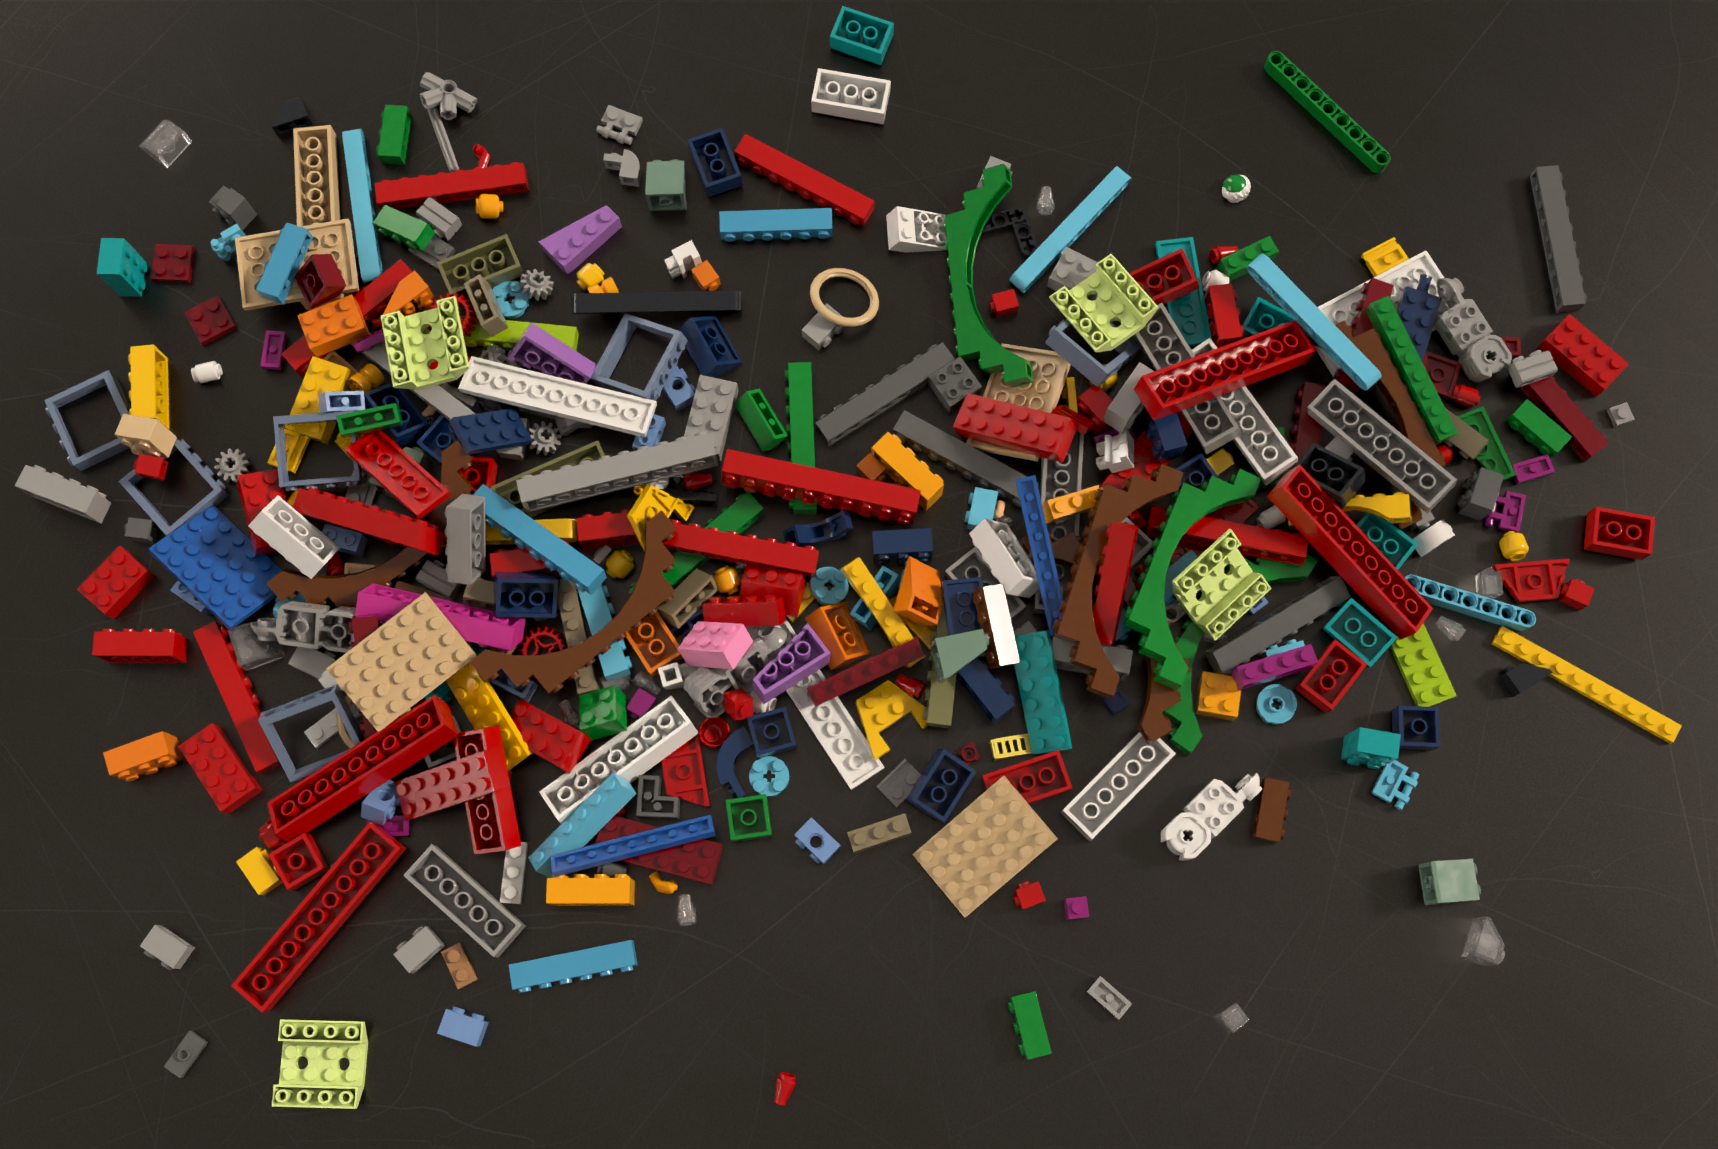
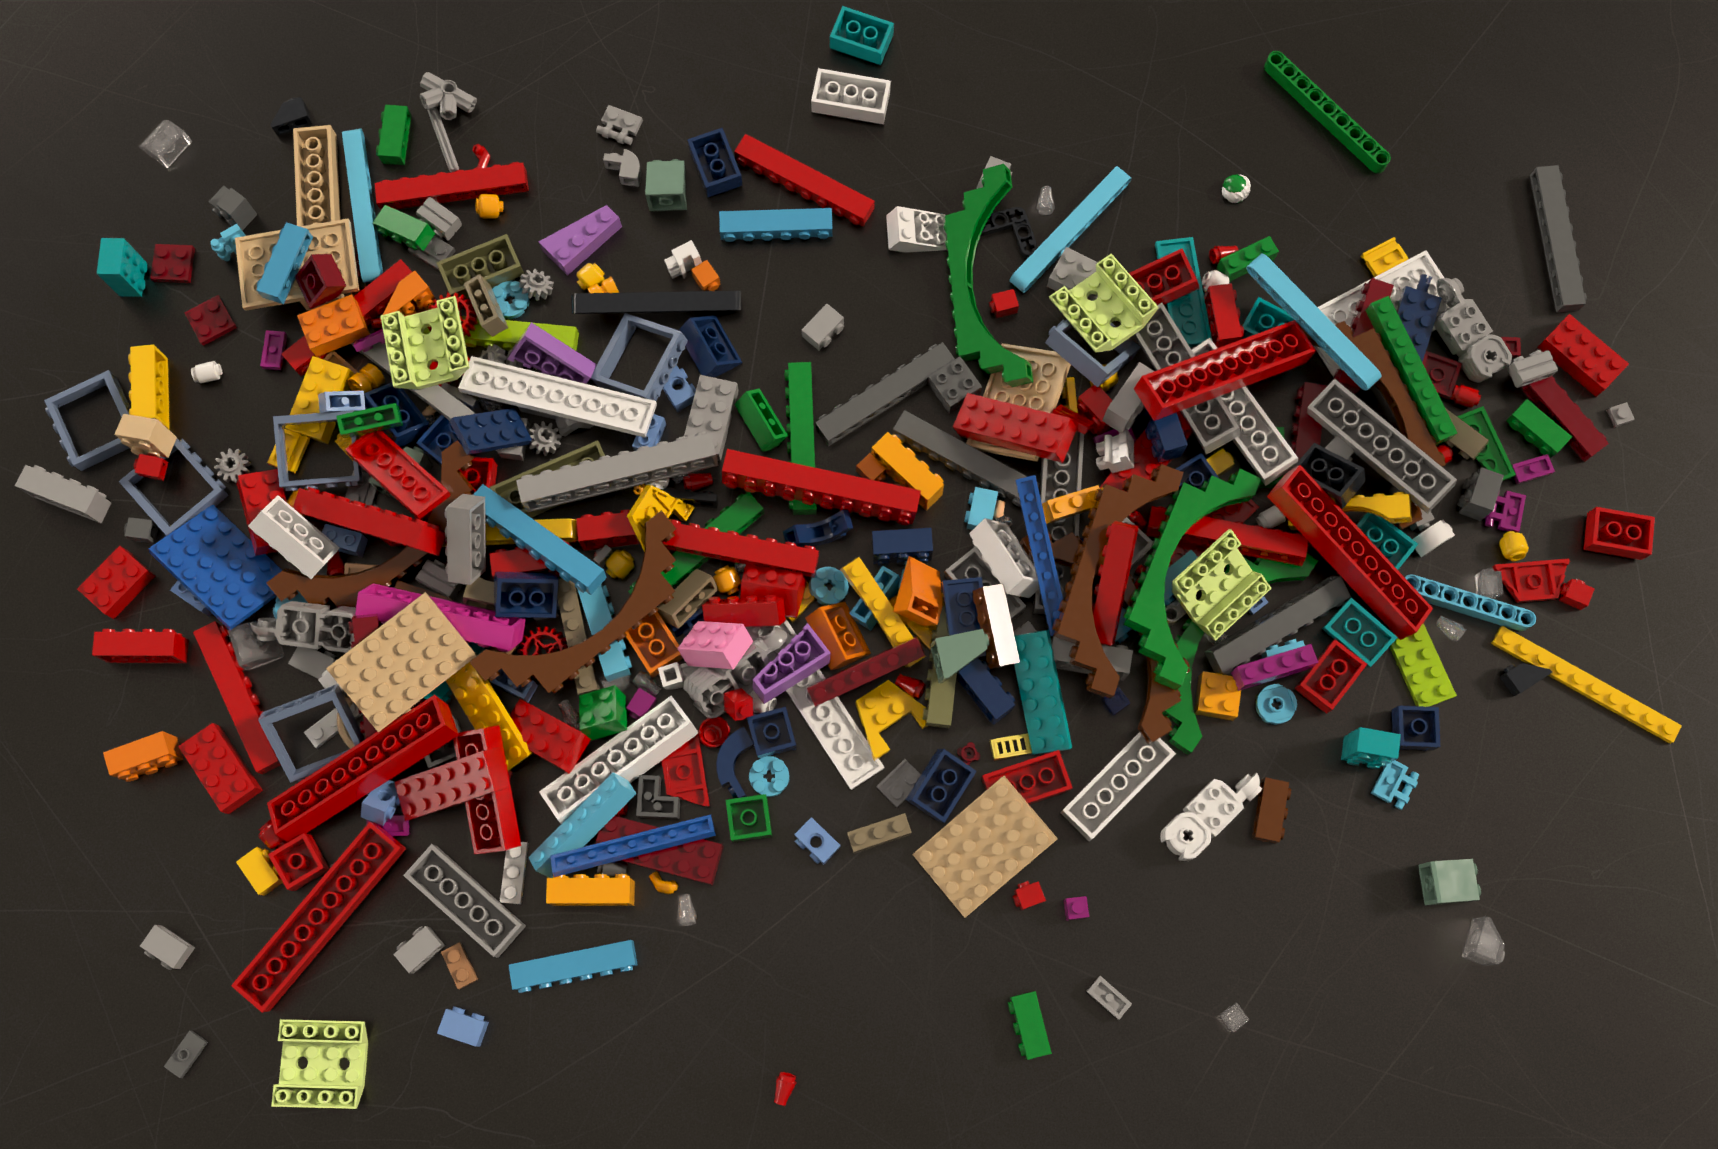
tan wedge [810,268,879,327] -> none

